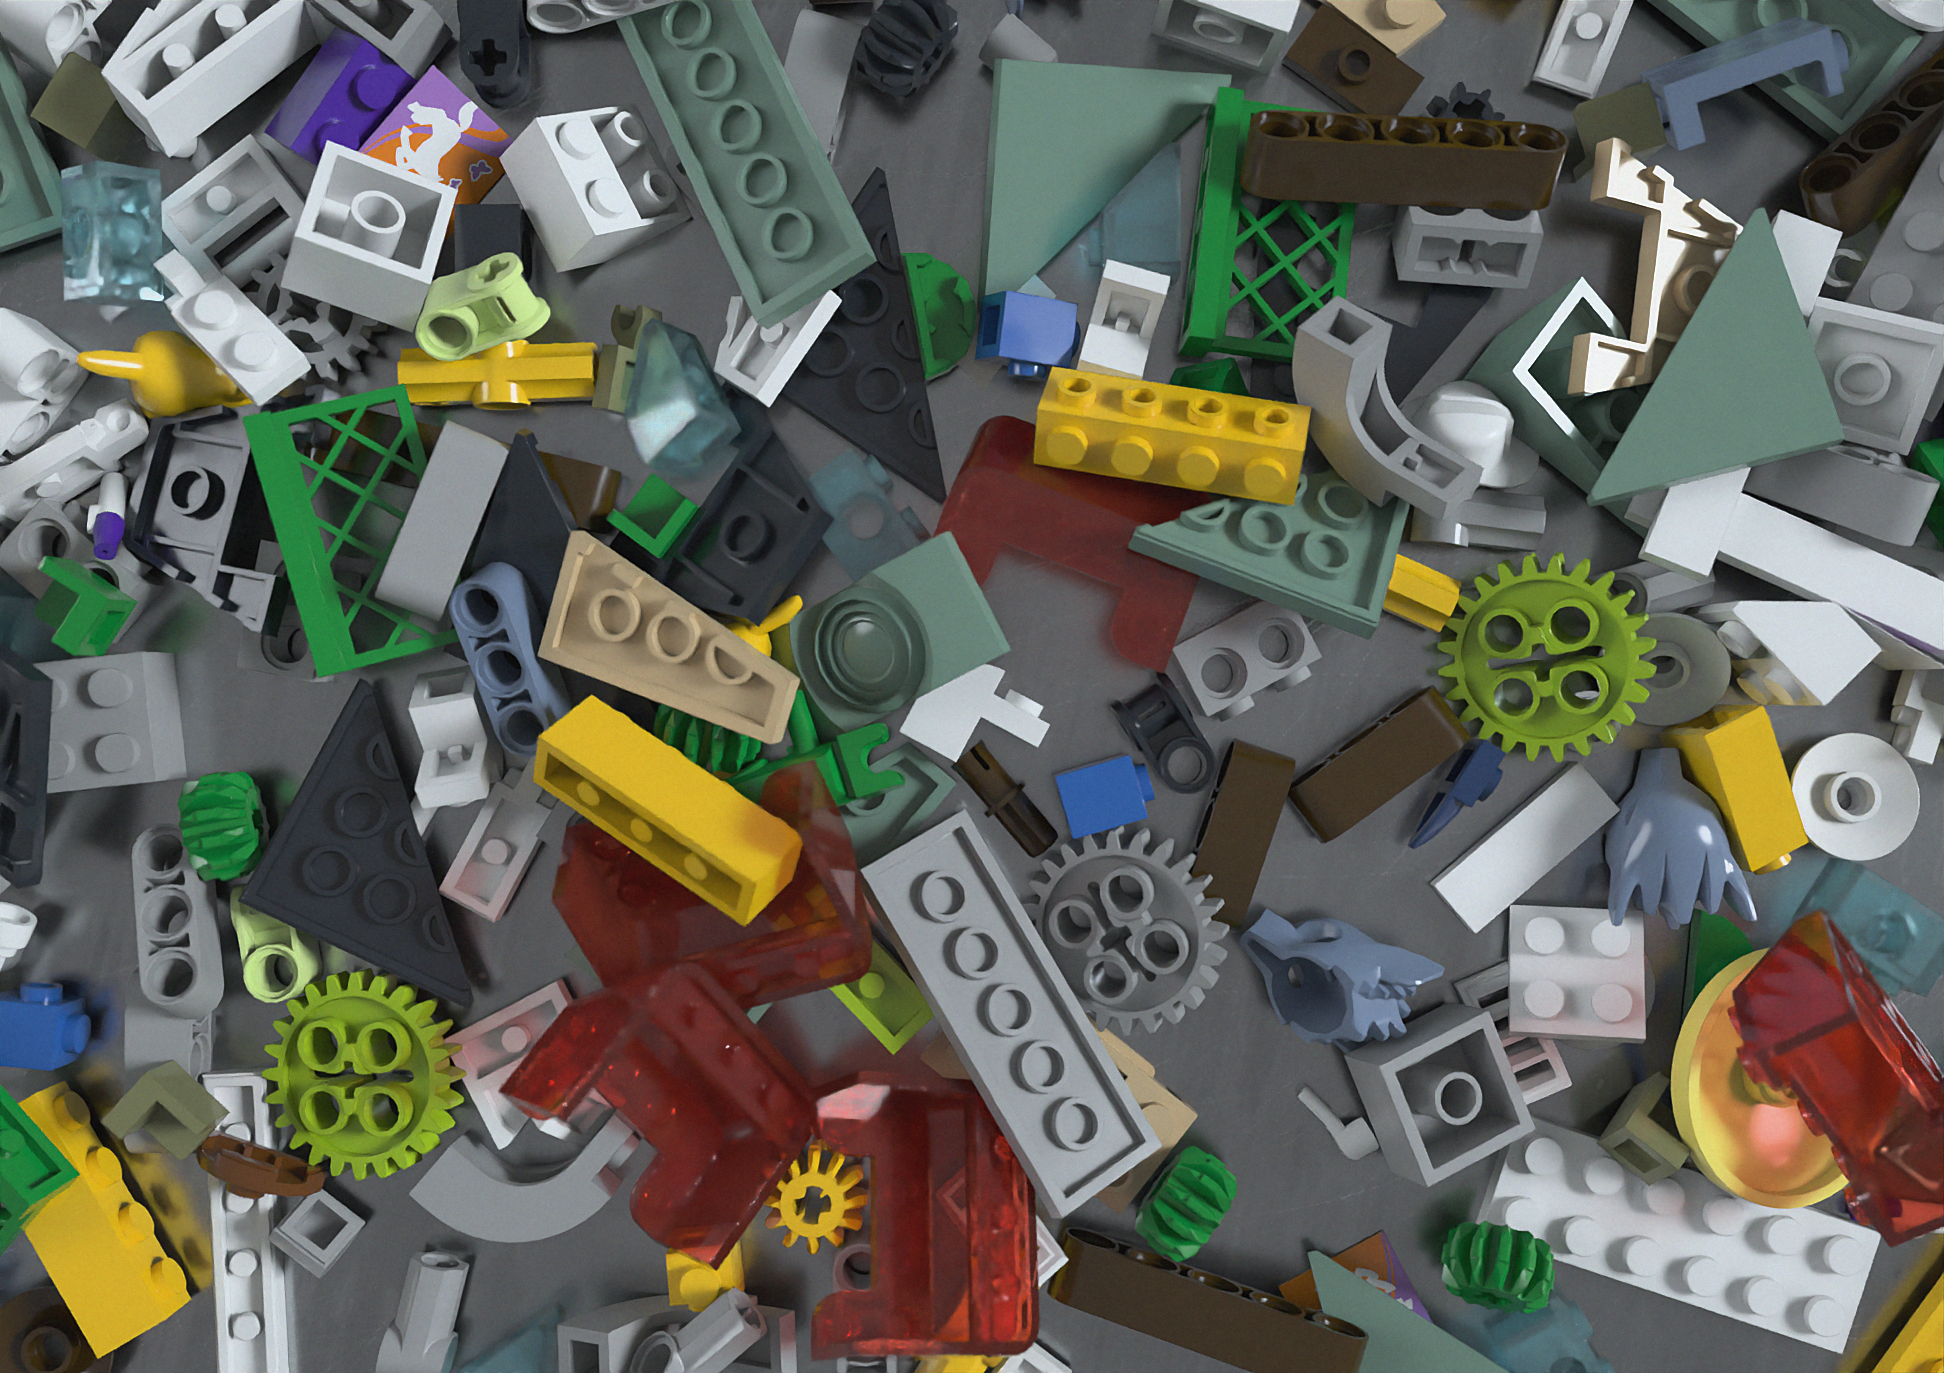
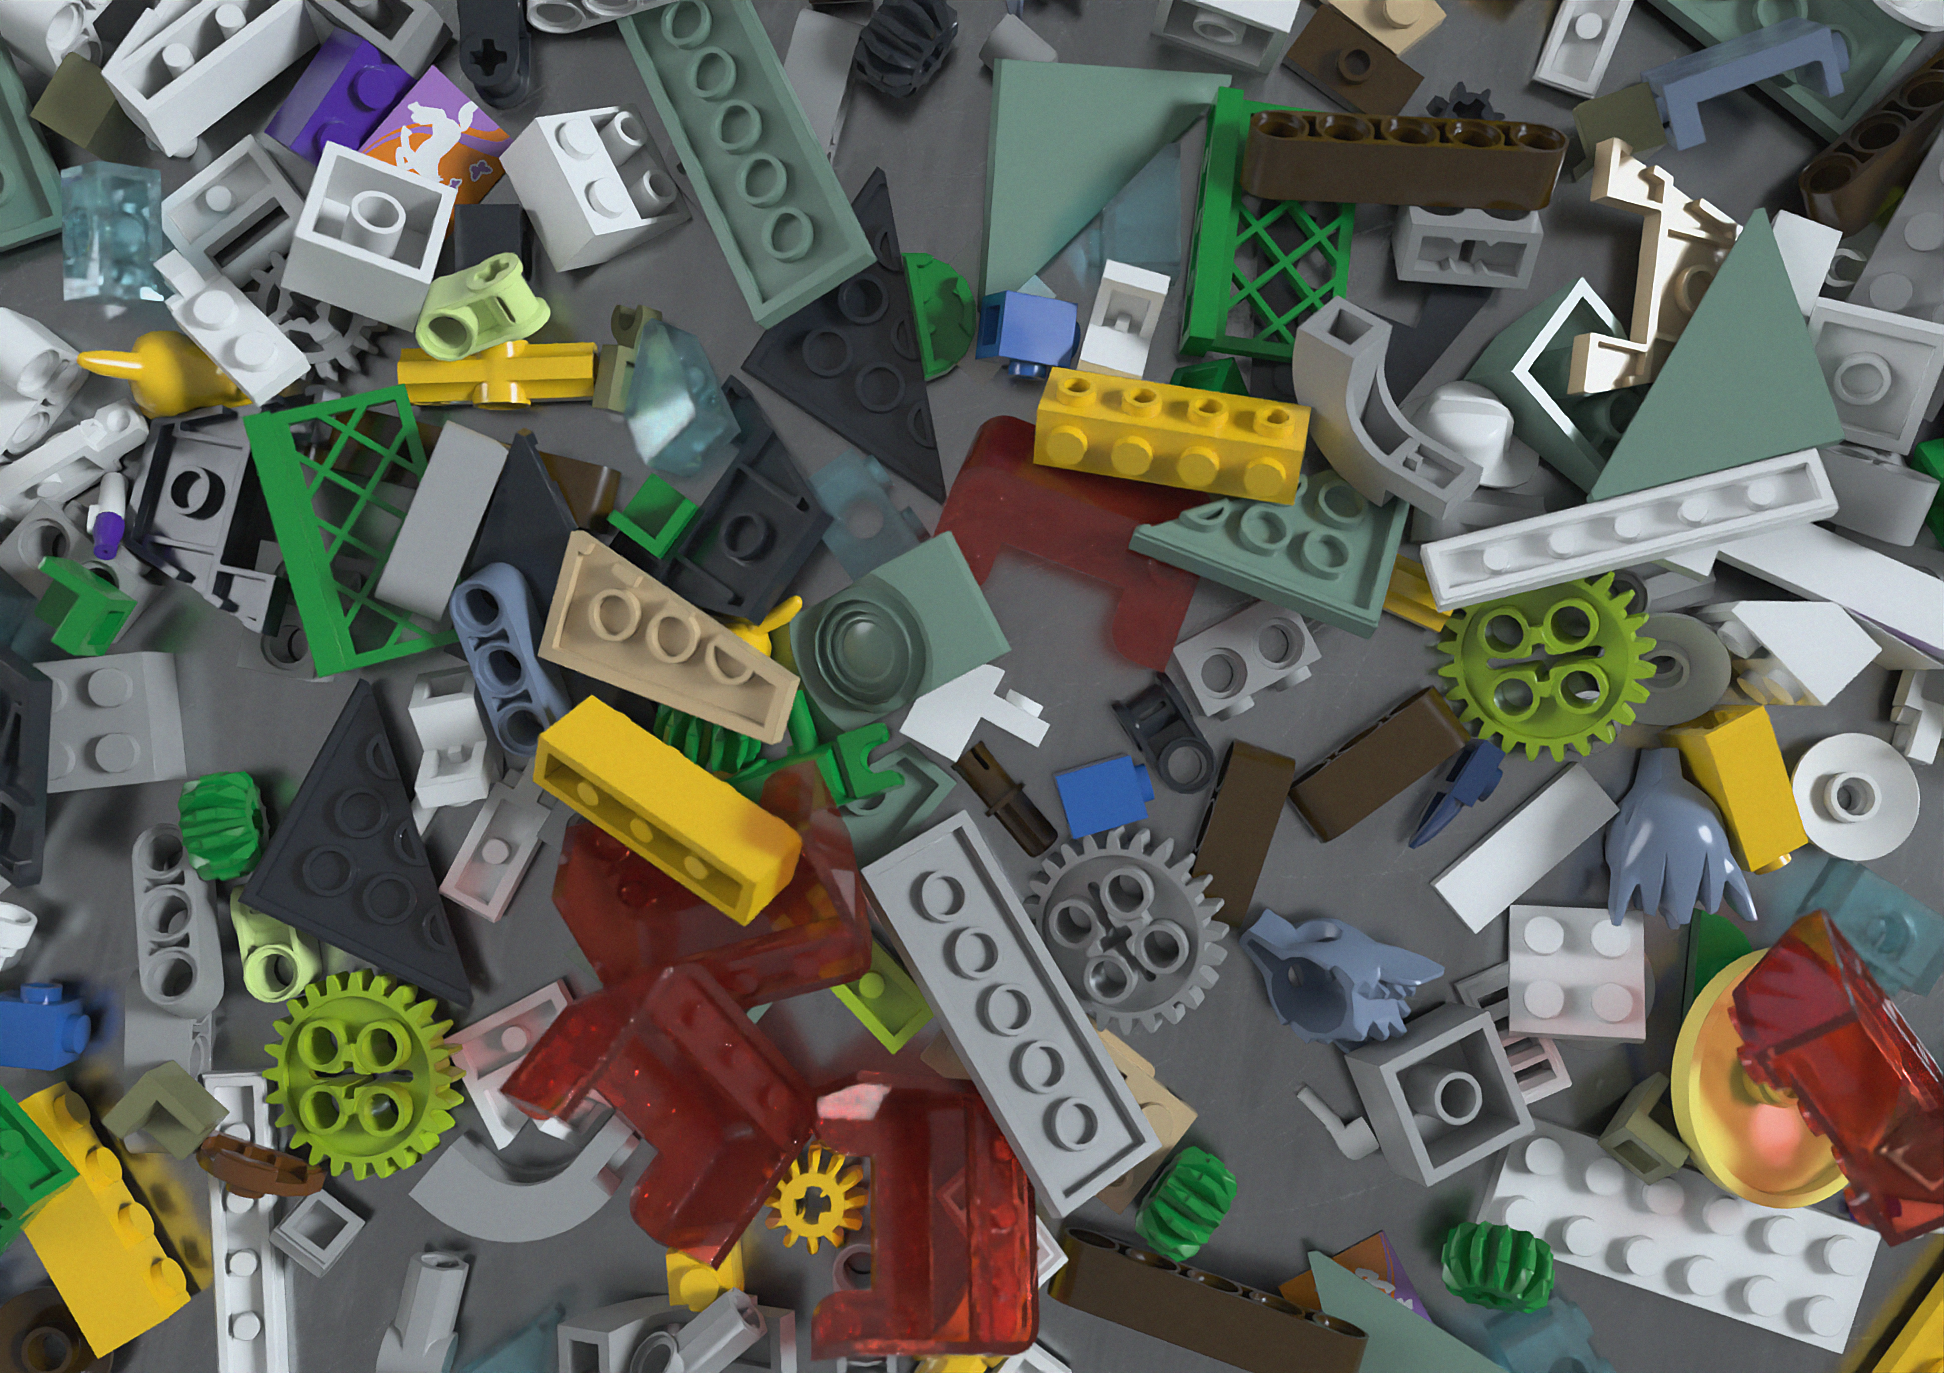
white wing [714,290,842,407] -> none
none -> white tile [1420,448,1839,613]

